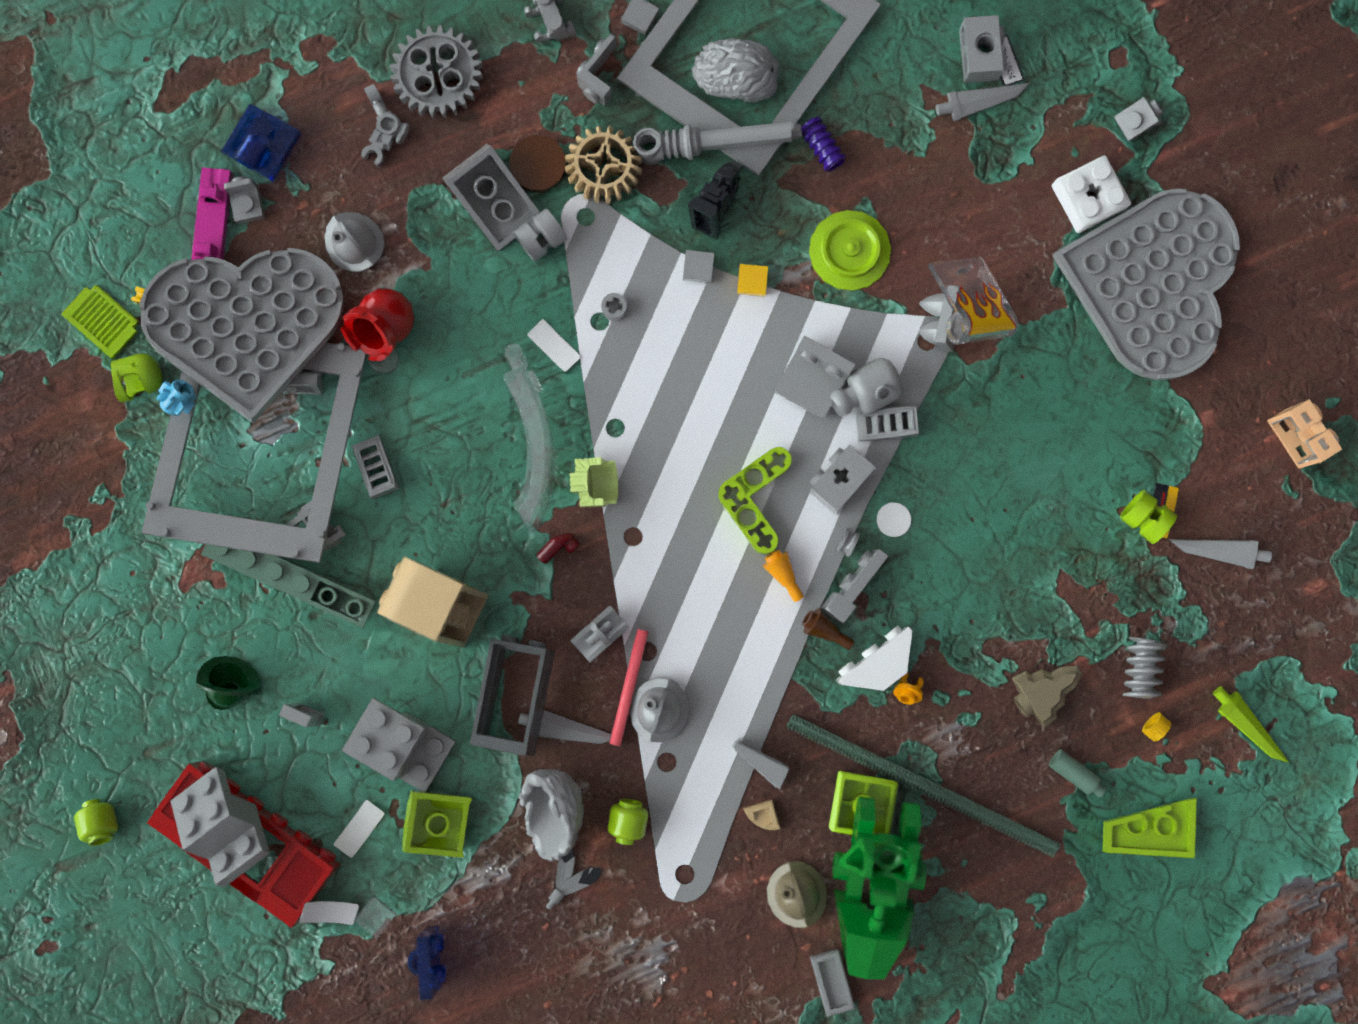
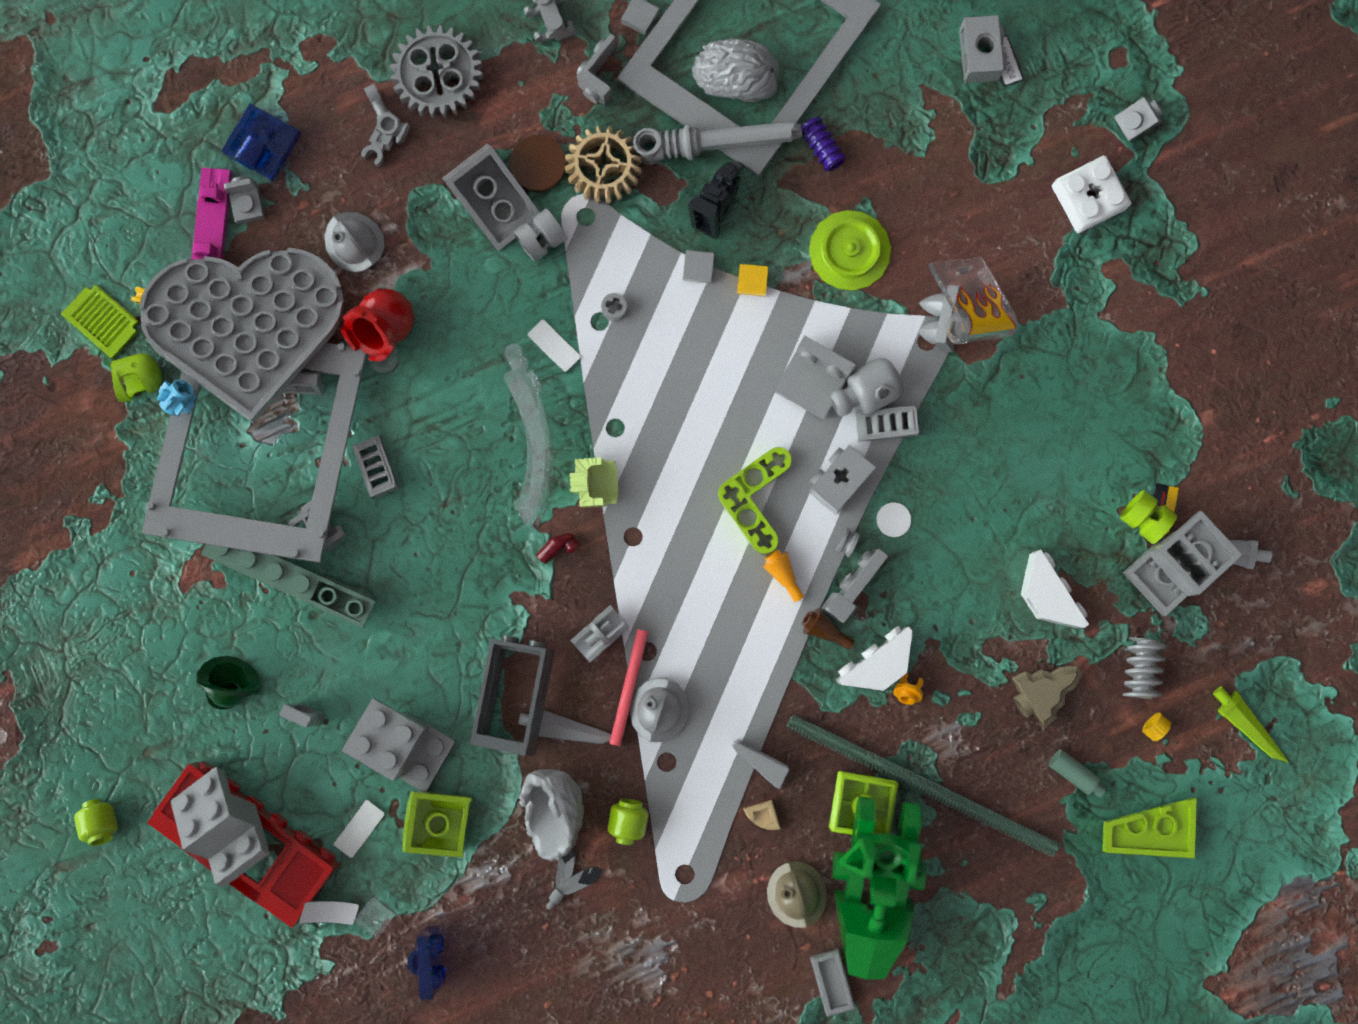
tan brick [377,557,489,648] -> none
light grey bar [936,83,1029,121] -> none
light grey plate [1052,188,1240,380] -> none
light nougat piece [1267,399,1342,469] -> none
none -> white slope [1021,549,1089,628]
none -> light grey bracket [1123,511,1242,616]

